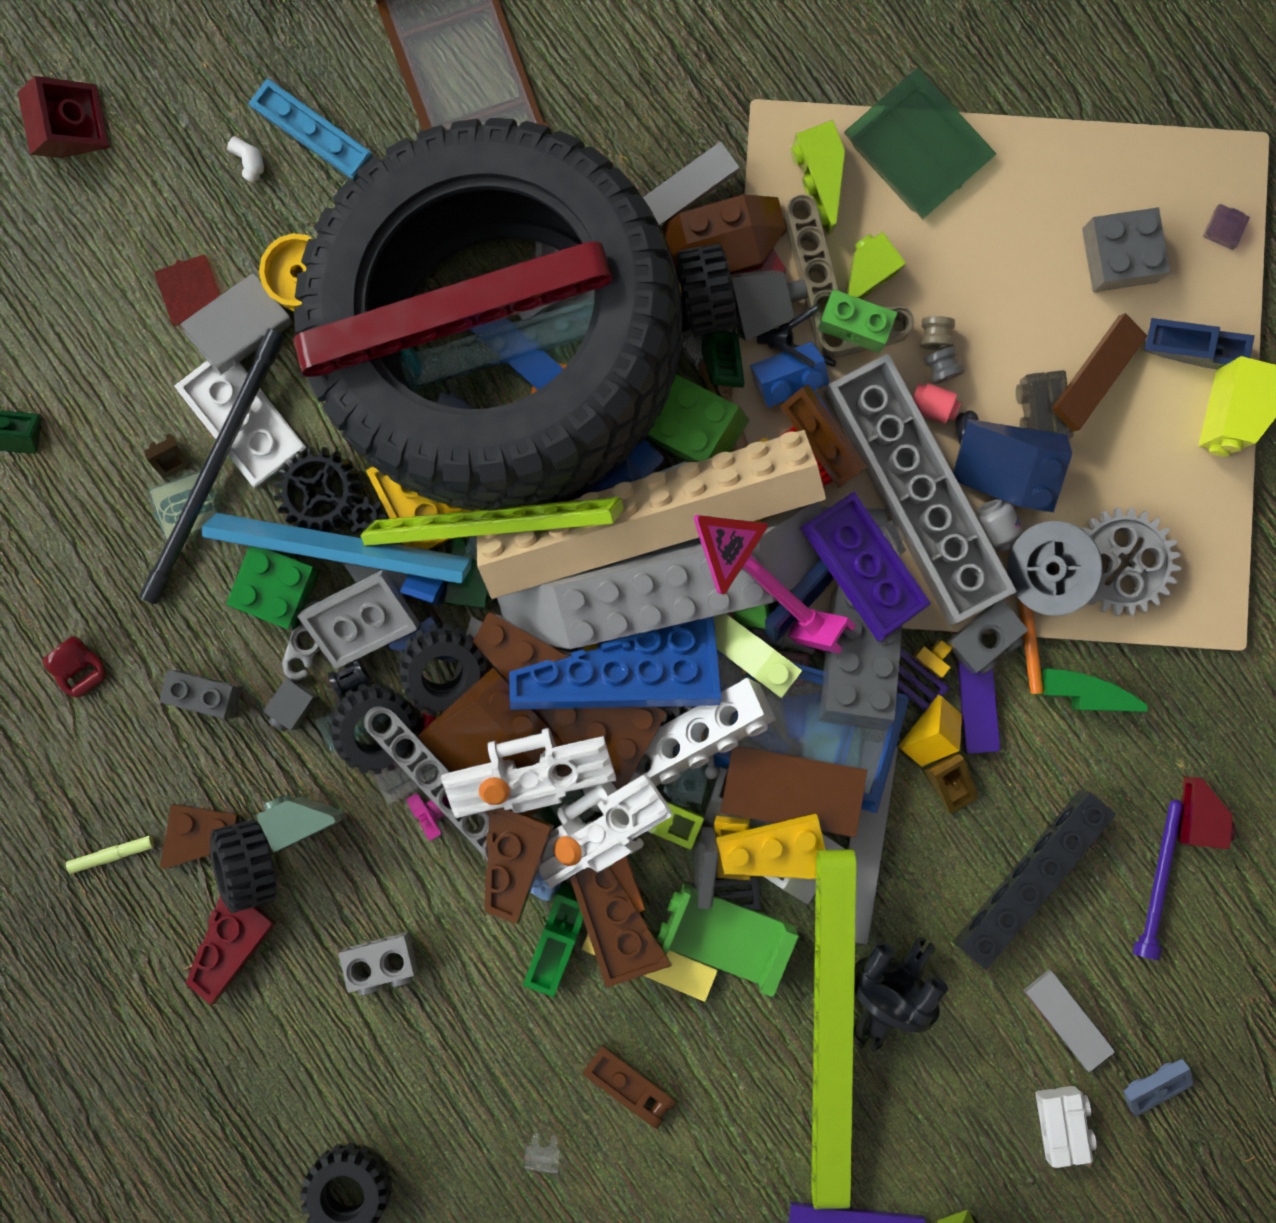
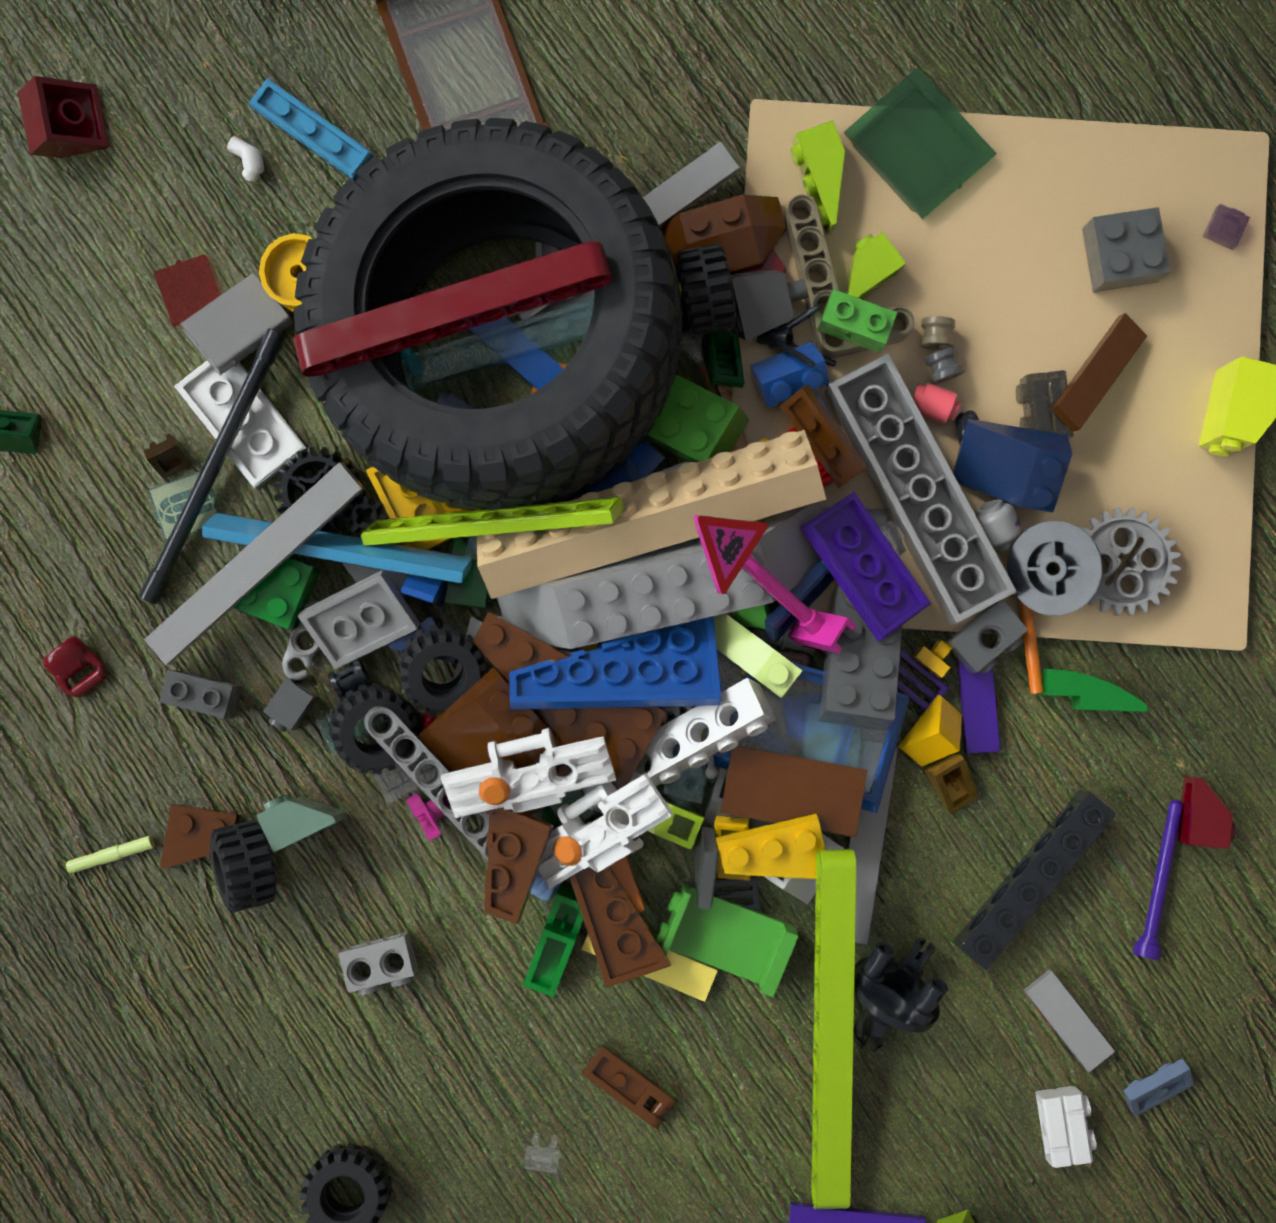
dark red wing [185,892,277,1005] -> none
dark blue slope [1145,318,1255,370] -> none
none -> light grey tile [144,462,365,665]

